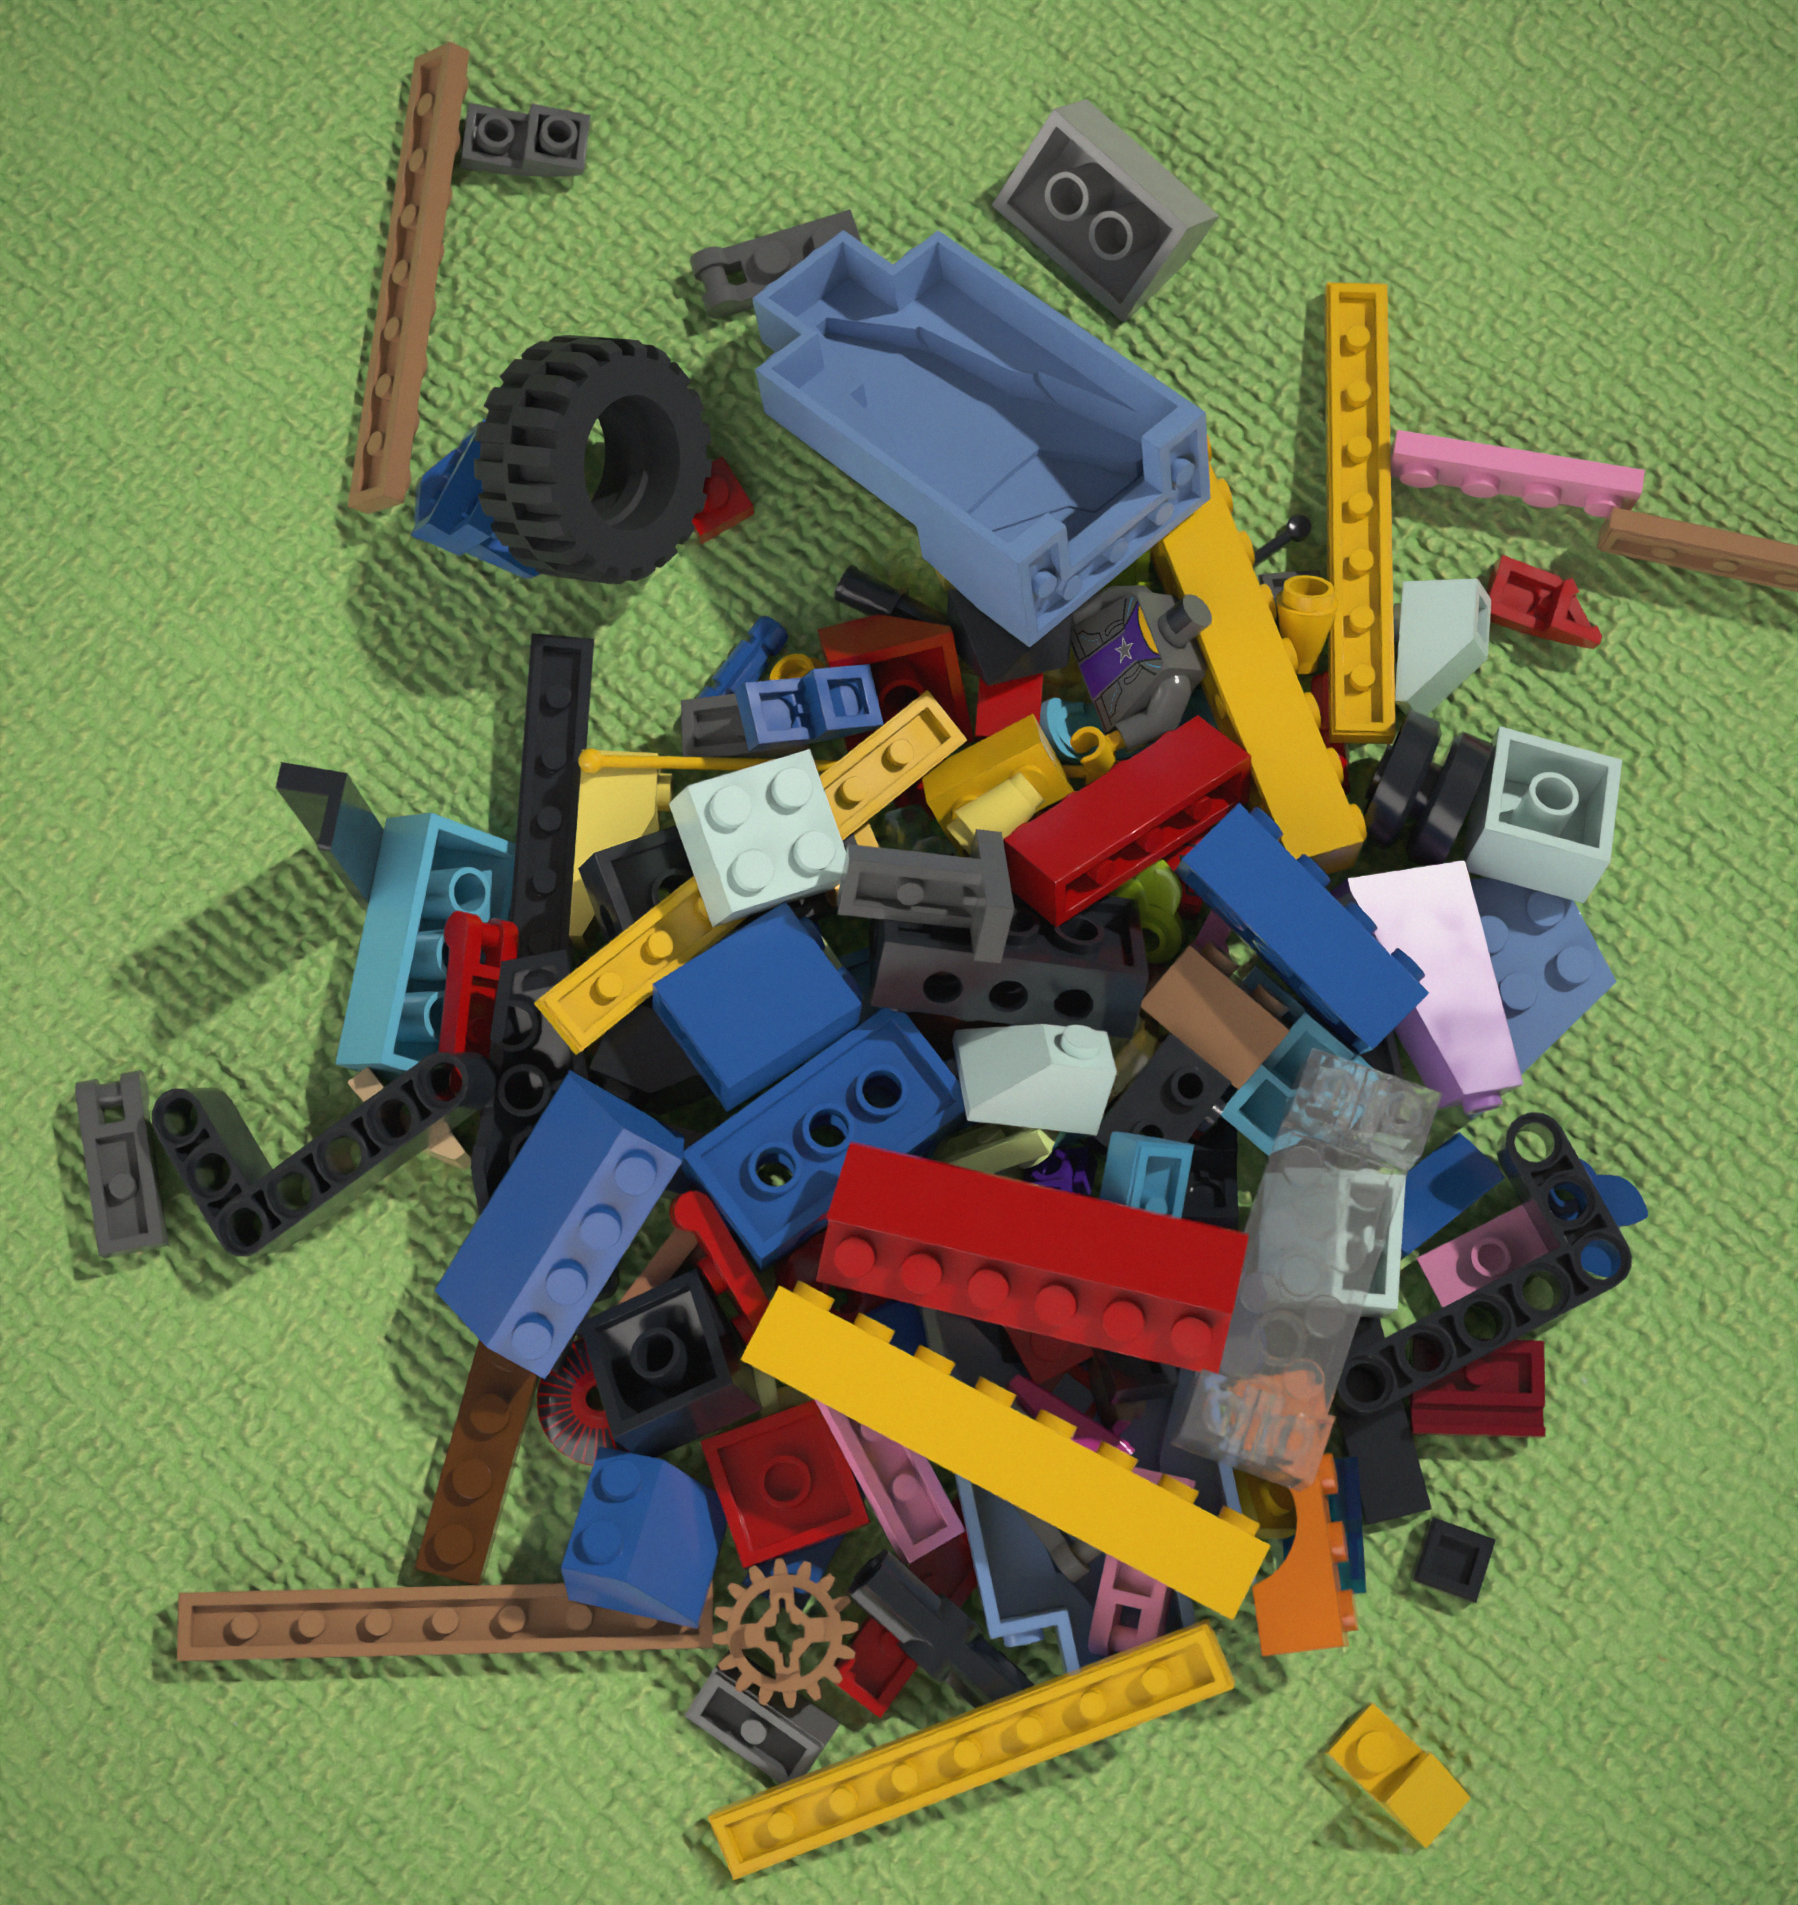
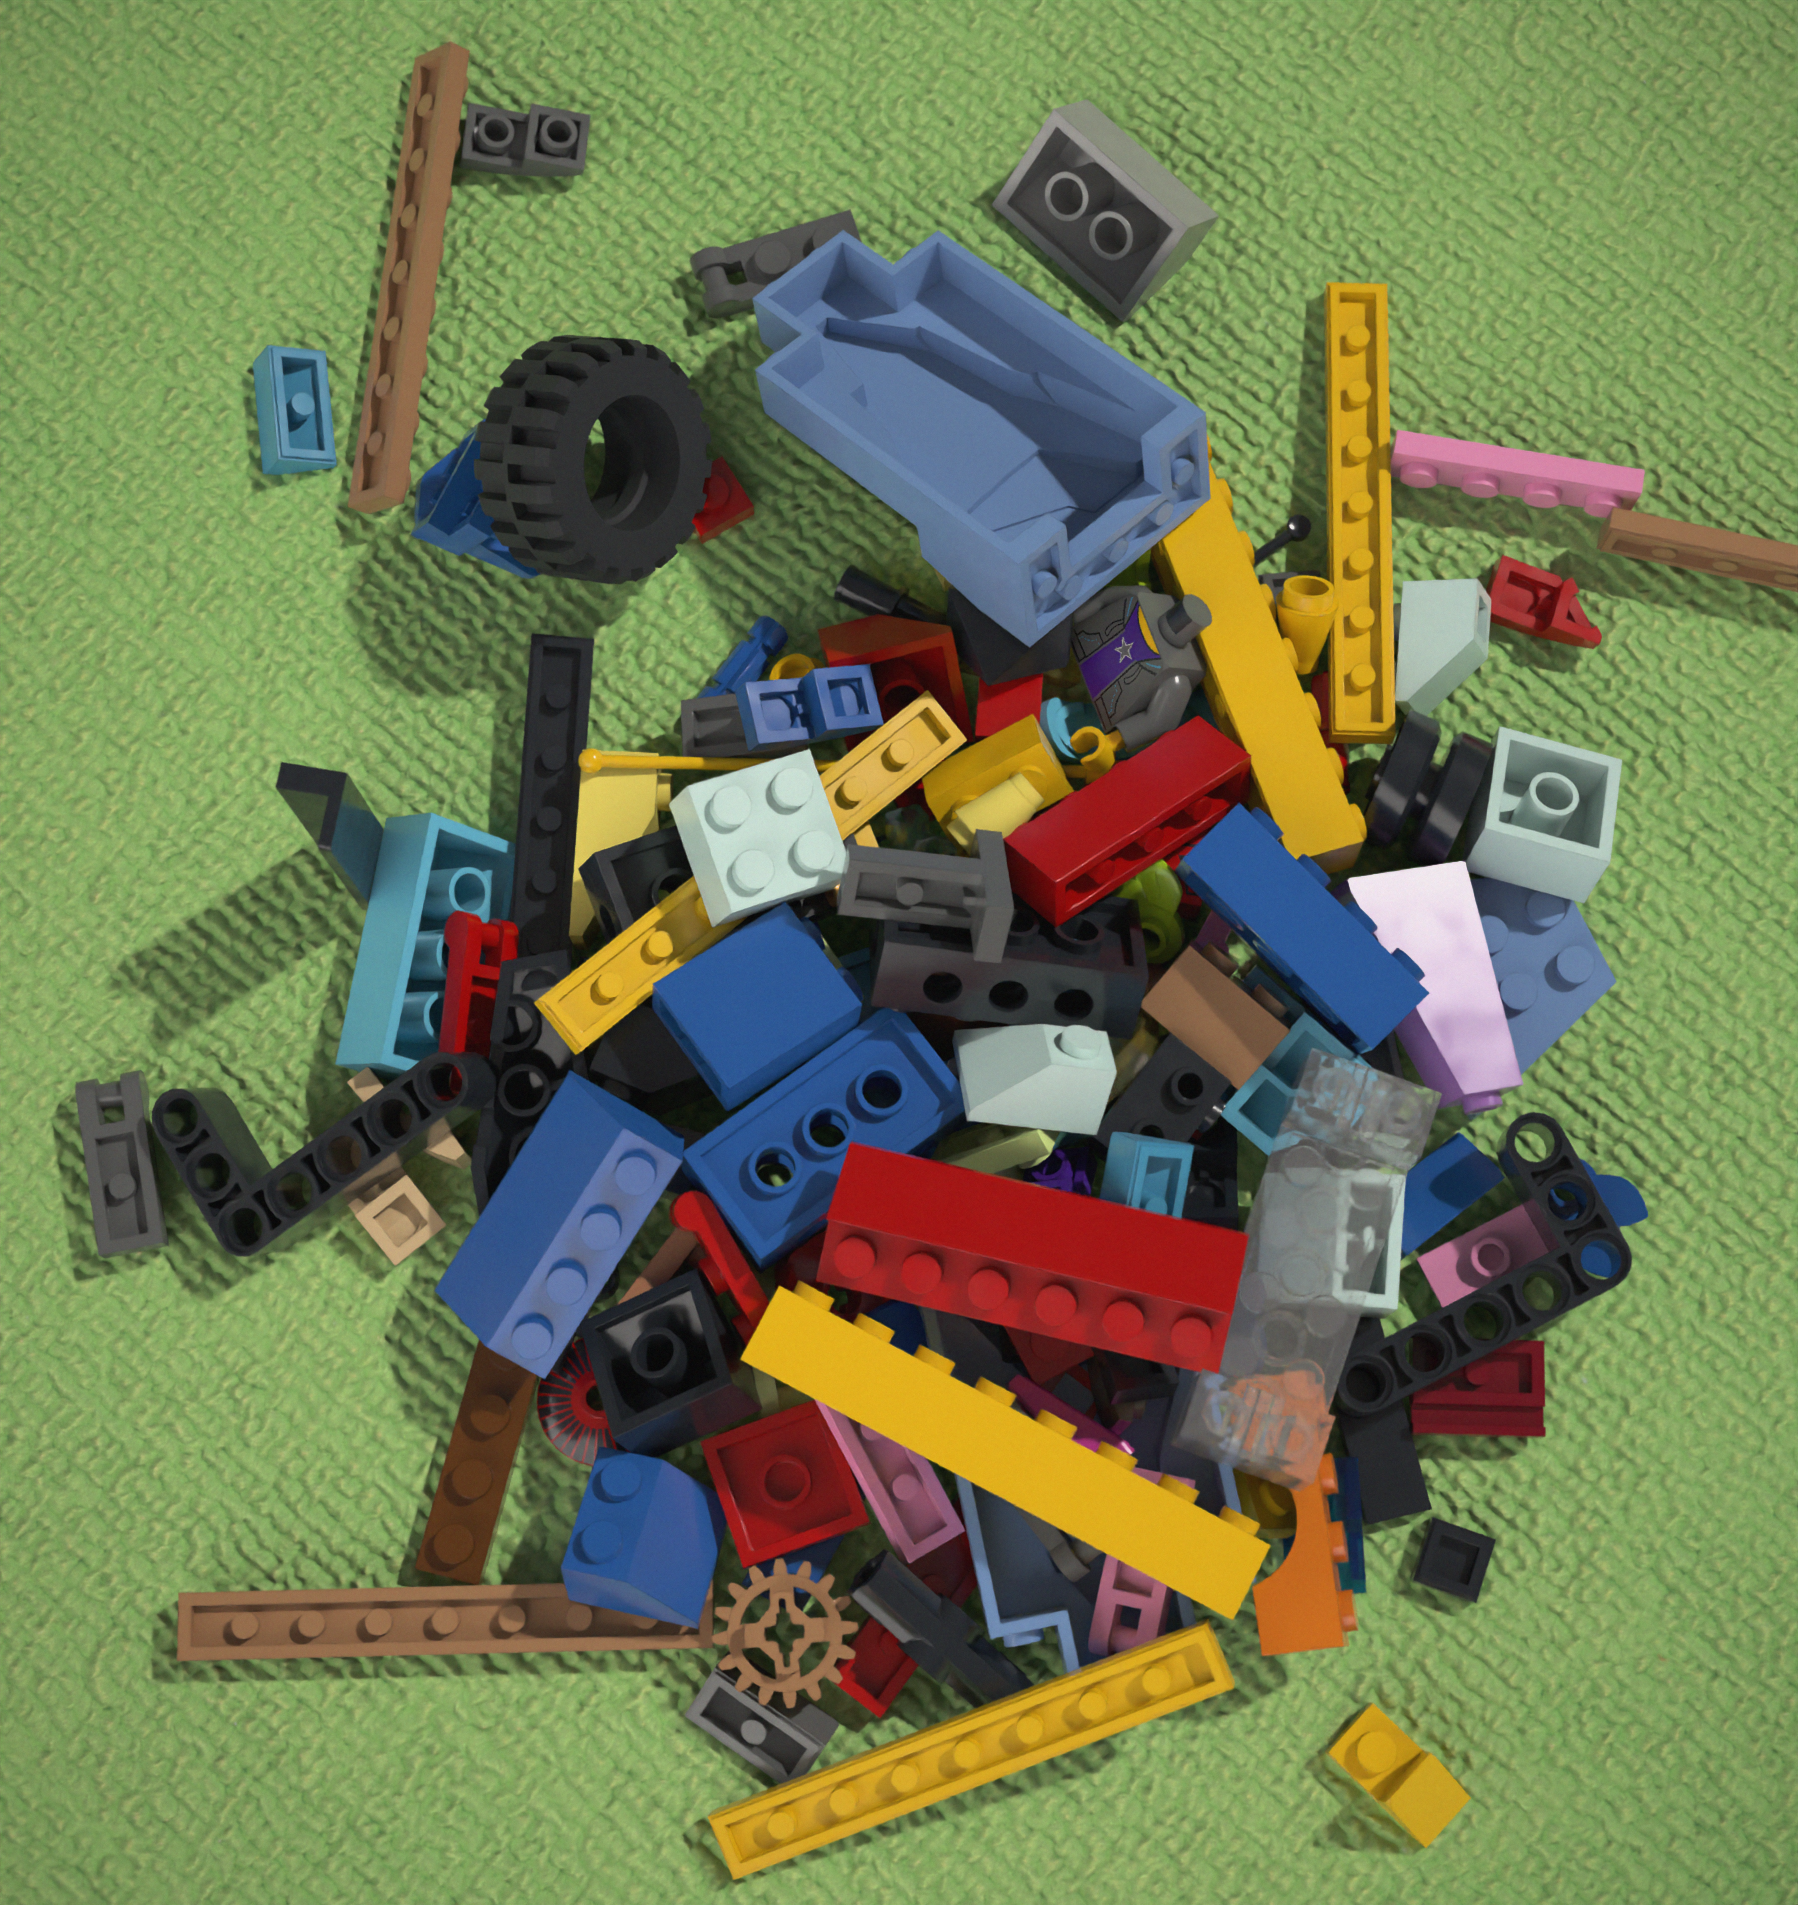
none -> dark azure slope [253,345,337,475]
none -> tan slope [348,1141,447,1266]

